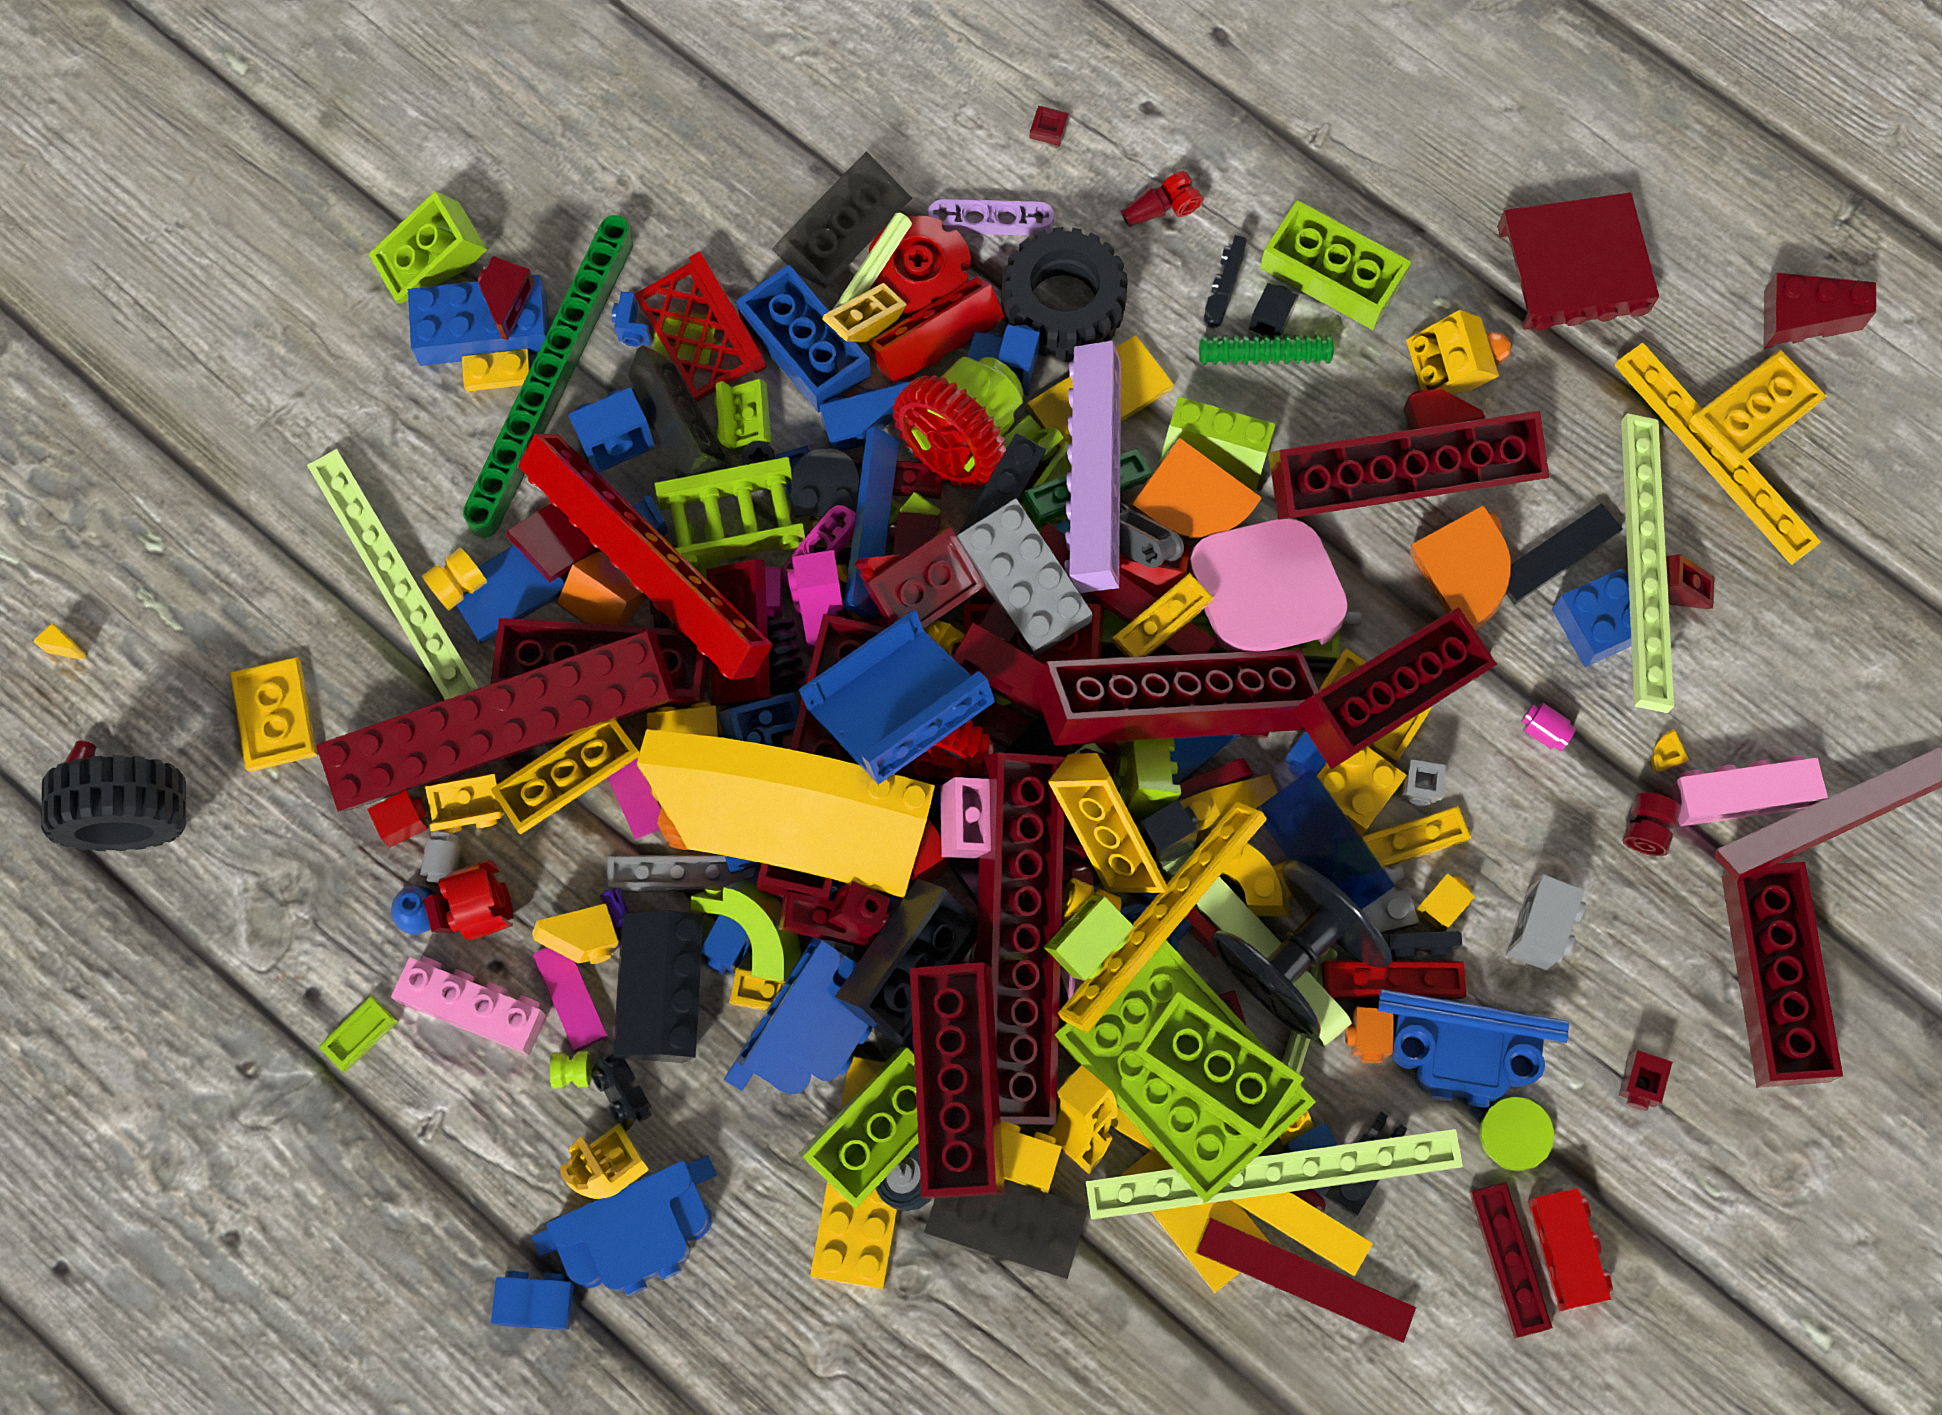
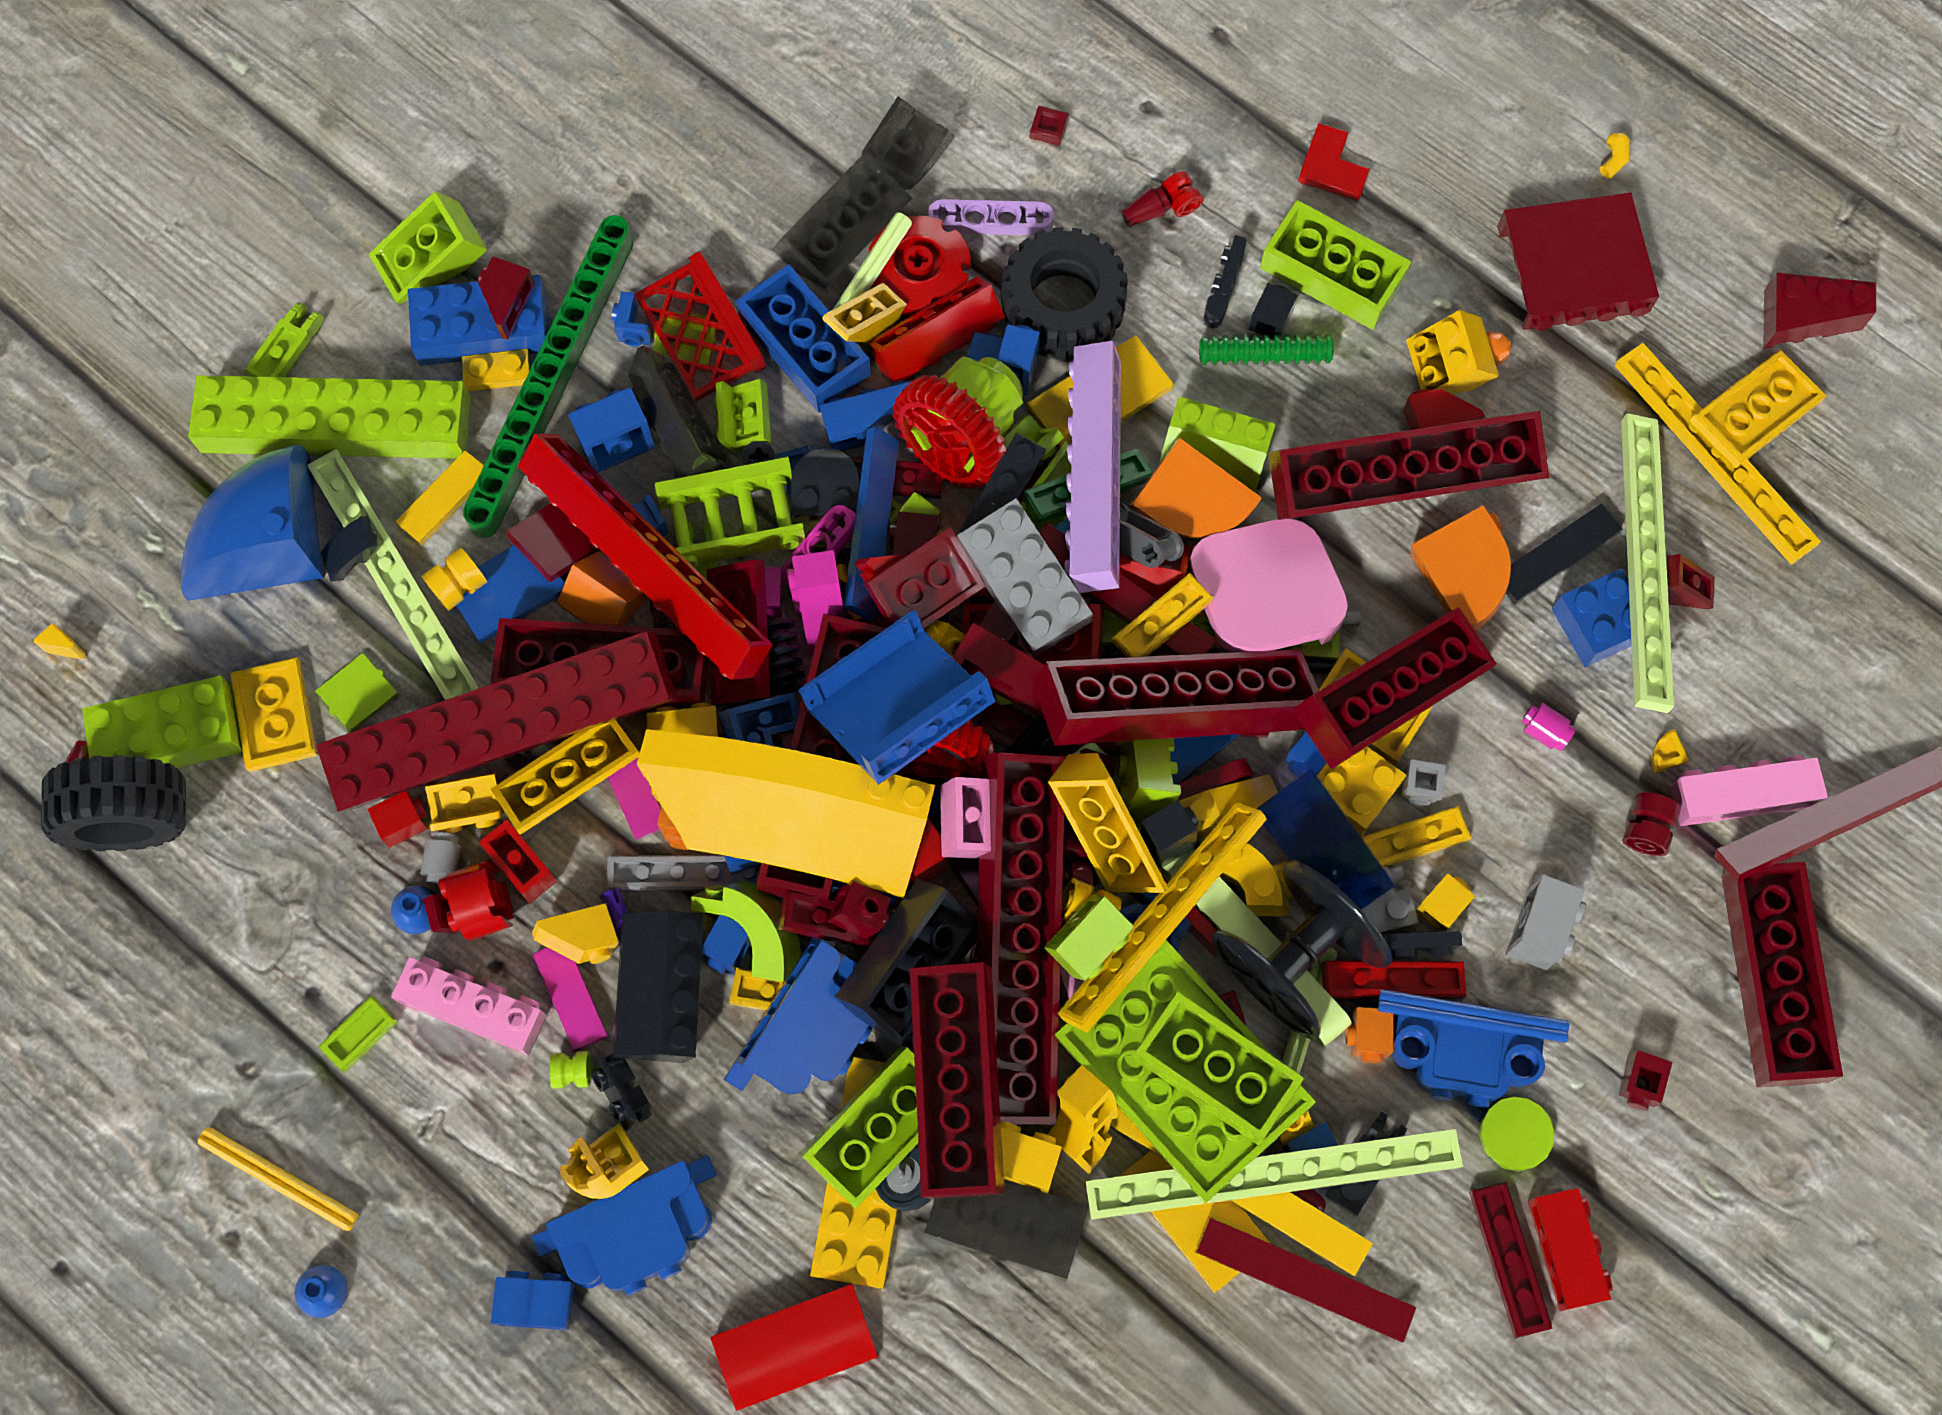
none -> lime brick [82,675,243,768]
none -> blue brick [181,444,323,601]
none -> lime brick [188,375,471,459]
none -> yellow axle [198,1127,359,1231]
none -> lime hinge [244,302,324,377]
none -> blue brick [294,1265,348,1318]
none -> lime piece [315,653,399,732]
none -> black slope [320,516,378,582]
none -> yellow tile [395,450,484,546]
none -> red brick [479,819,558,904]
none -> red slope [710,1284,878,1411]
none -> clear smoke slope [862,96,955,192]
none -> red tile [1298,123,1370,201]
none -> yellow arm [1599,132,1630,179]

